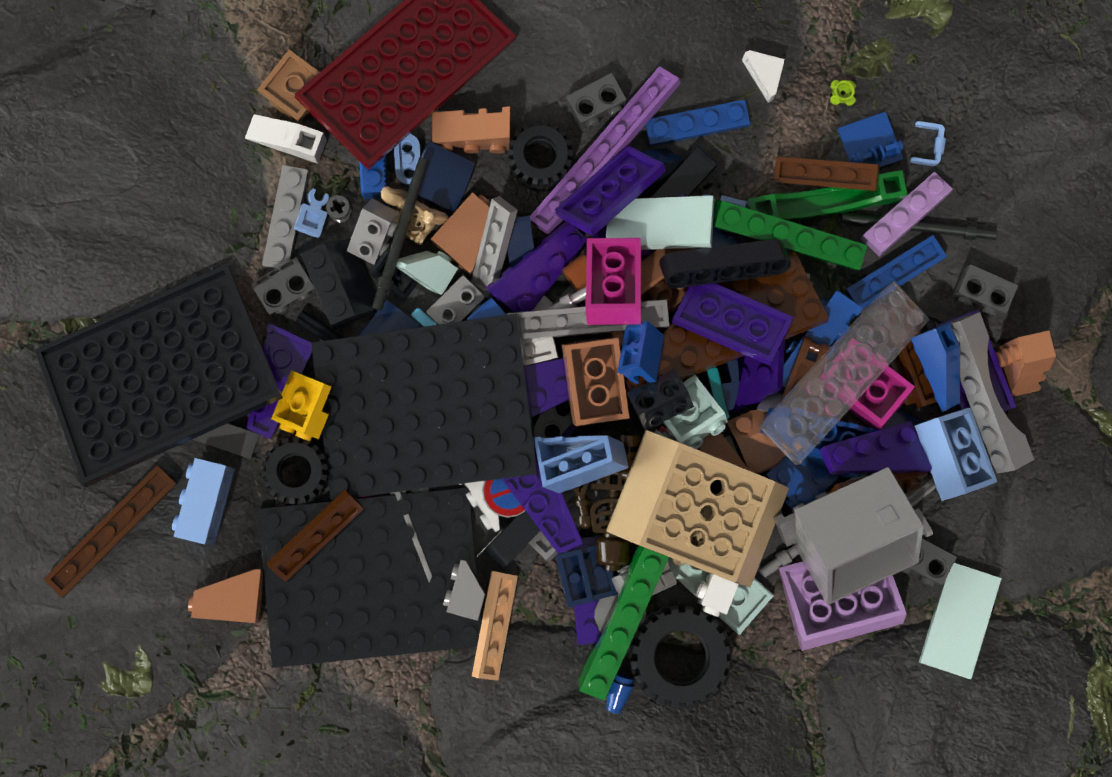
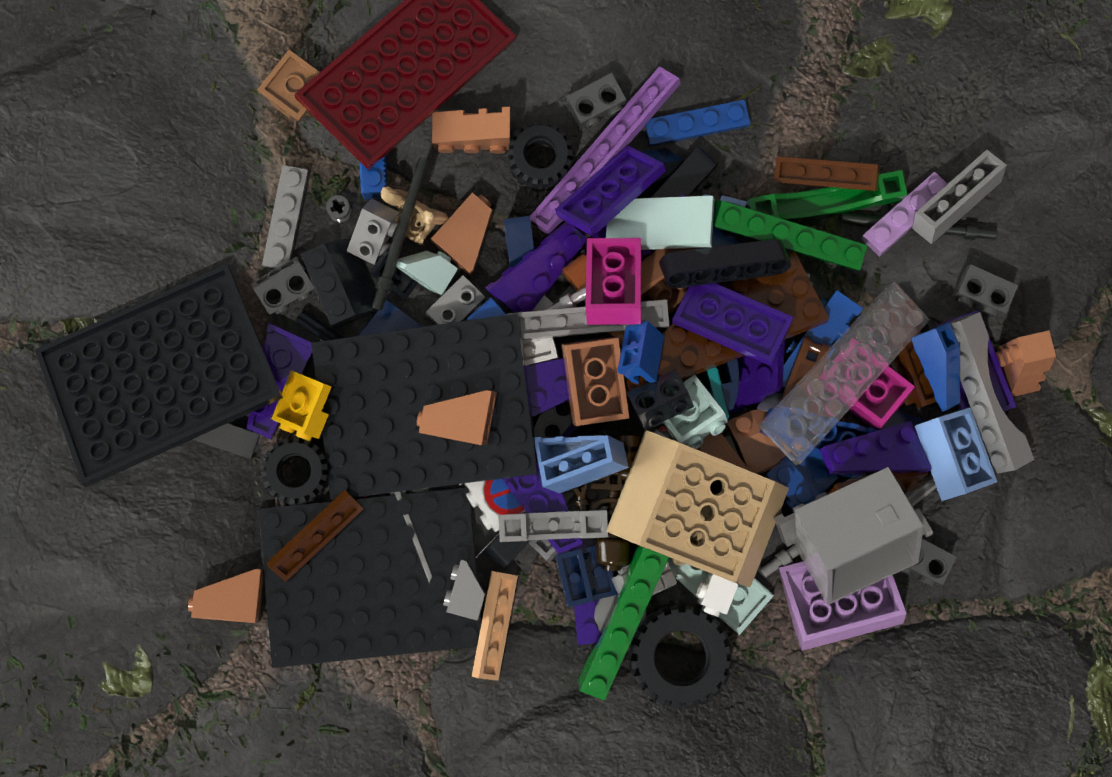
reddish brown plate [43,465,177,598] -> none
light blue brick [172,458,235,545] -> none
white slope [245,114,327,164] -> none
light blue plate [294,189,329,238] -> none
light blue plate [394,134,421,186] -> none
dark blue slope [407,141,475,214] -> none
medium azure tile [411,308,437,327] -> none
light grey plate [471,196,517,299] -> none
blue cone [606,672,635,714] -> none
white slope [742,50,785,103] -> none
lime plate [830,80,856,106] -> none
blue hinge [838,112,904,167] -> none
blue plate [845,235,947,310] -> none
light blue piece [910,121,946,166] -> none
light aqua tile [919,563,1001,679] -> none
none -> nougat slope [417,390,497,445]
none -> light grey slope [499,510,608,542]
none -> light grey brick [912,150,1007,244]

